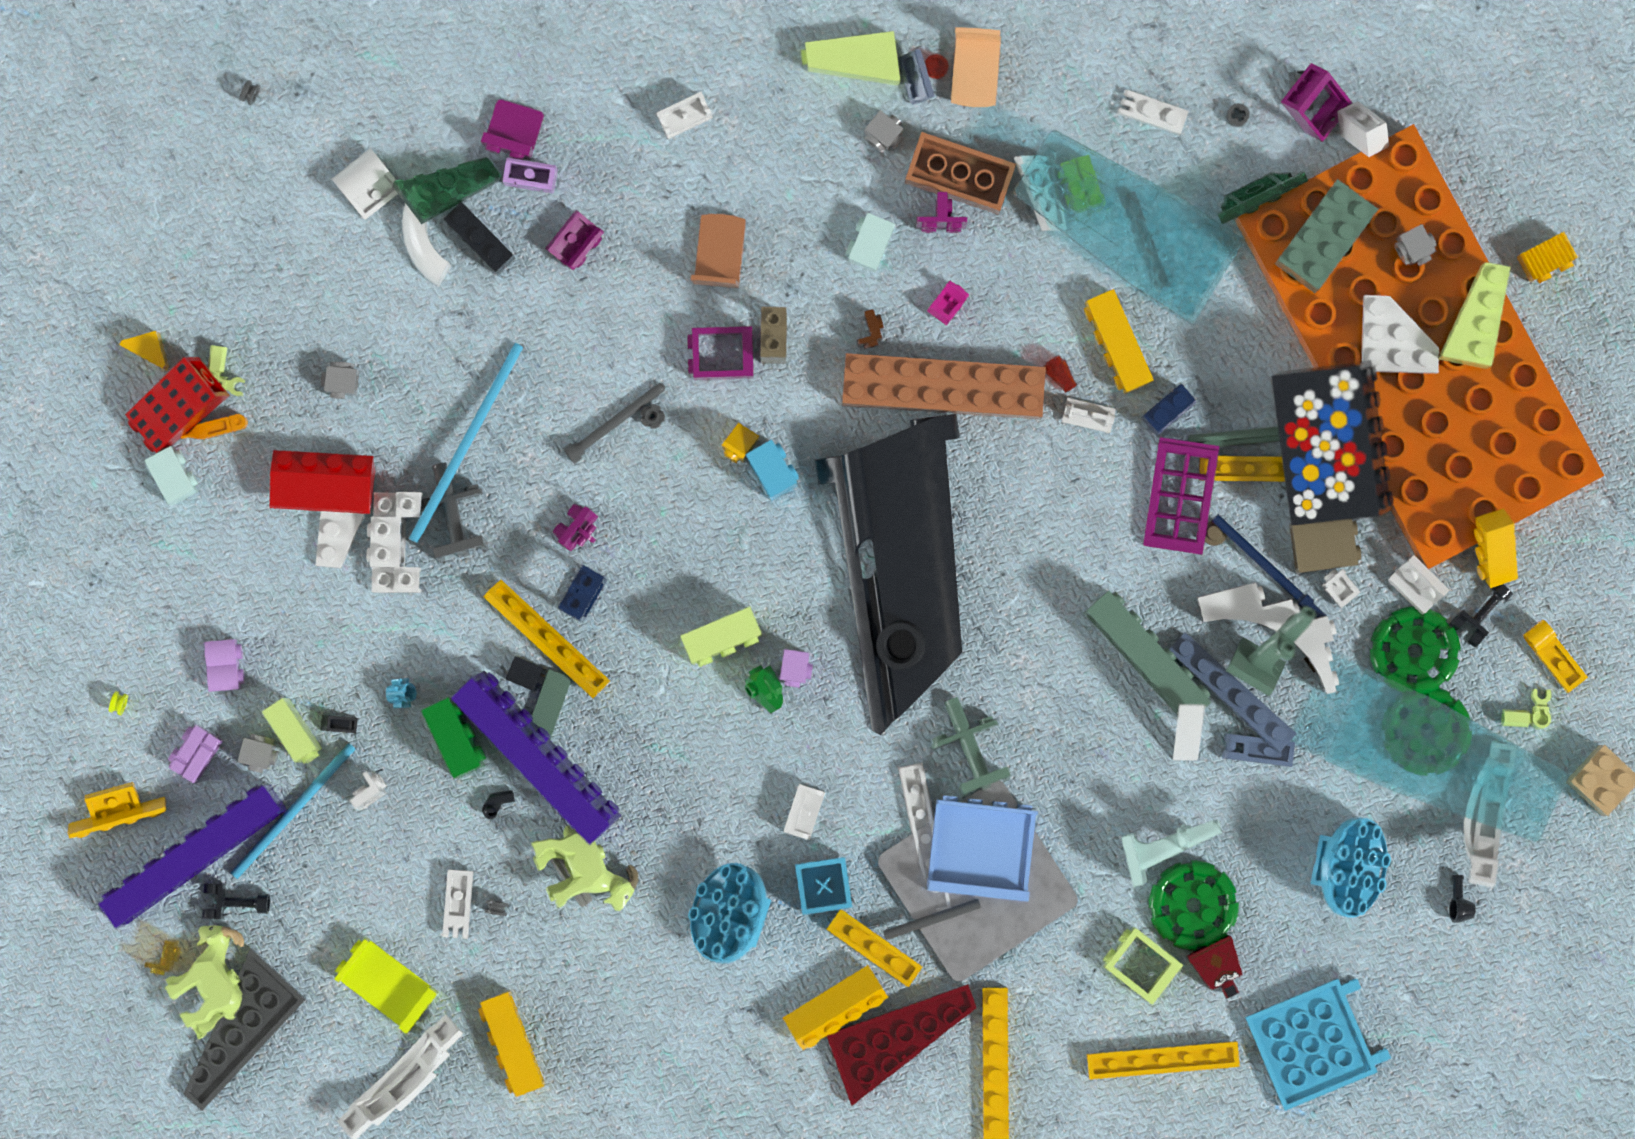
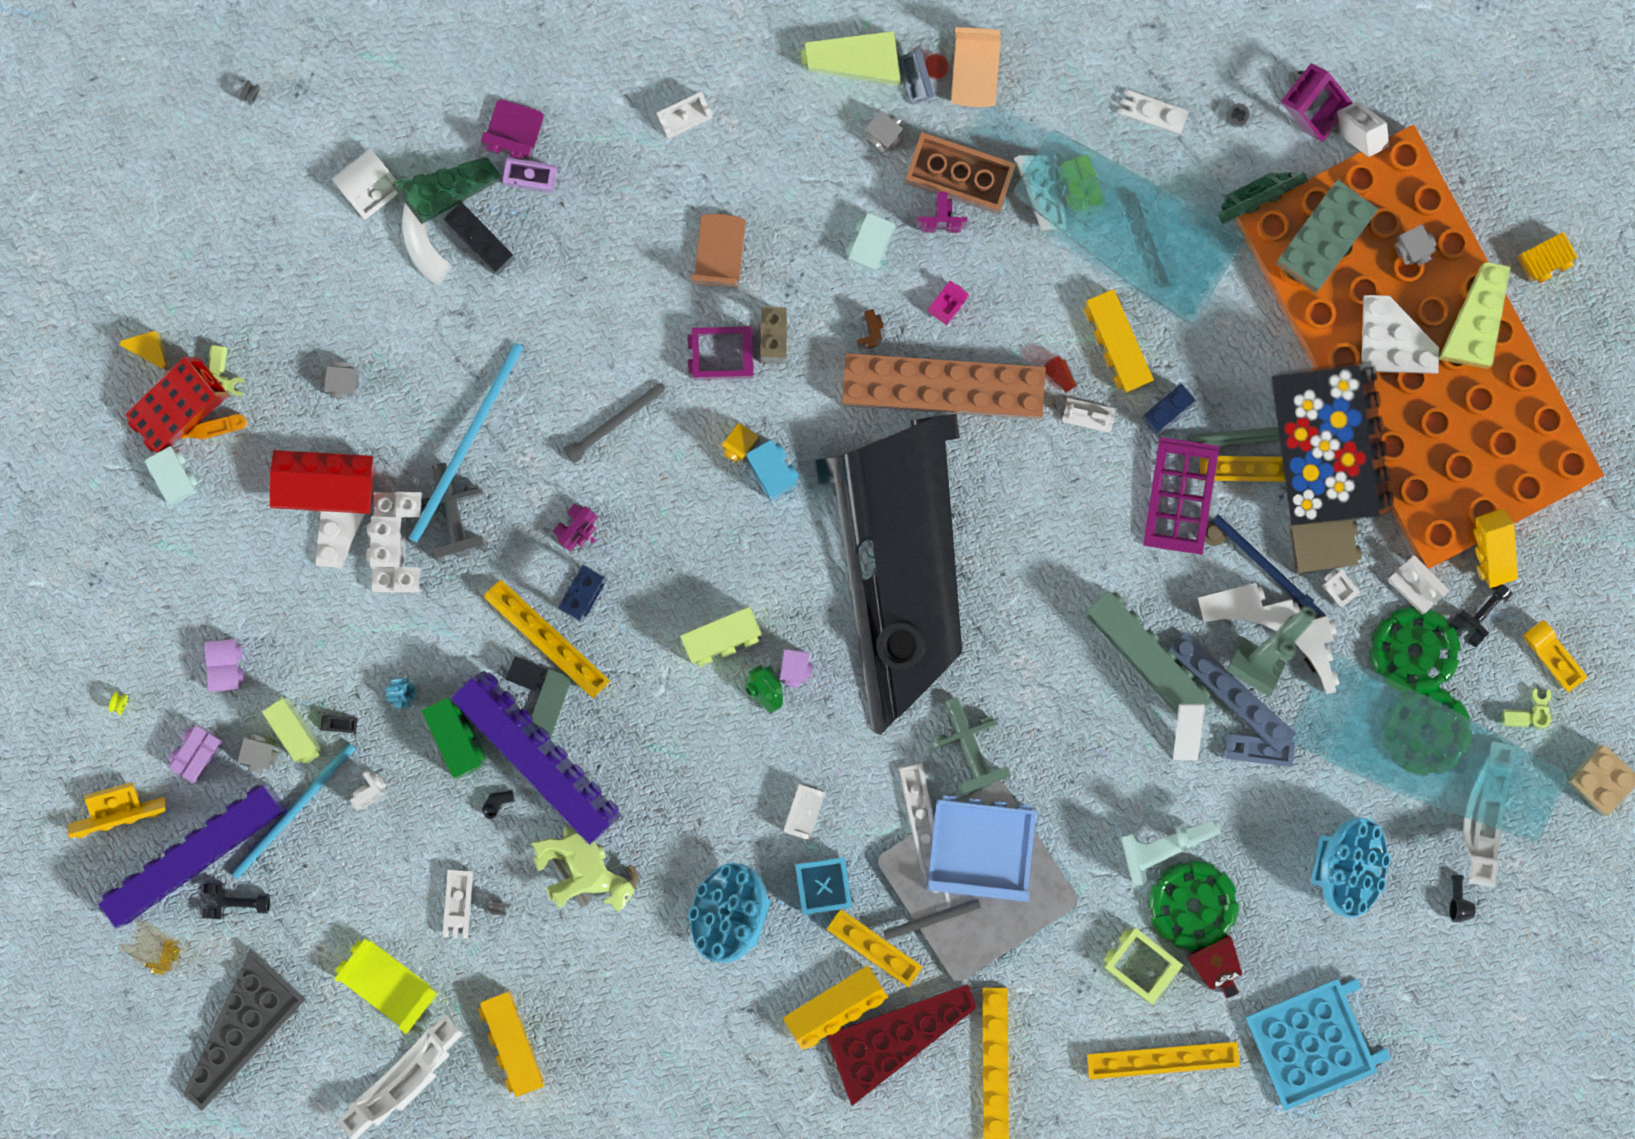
yellowish green animal [165,925,244,1040] -> none
magenta bracket [545,210,604,270] -> none
dark grey plate [641,404,665,429] -> none

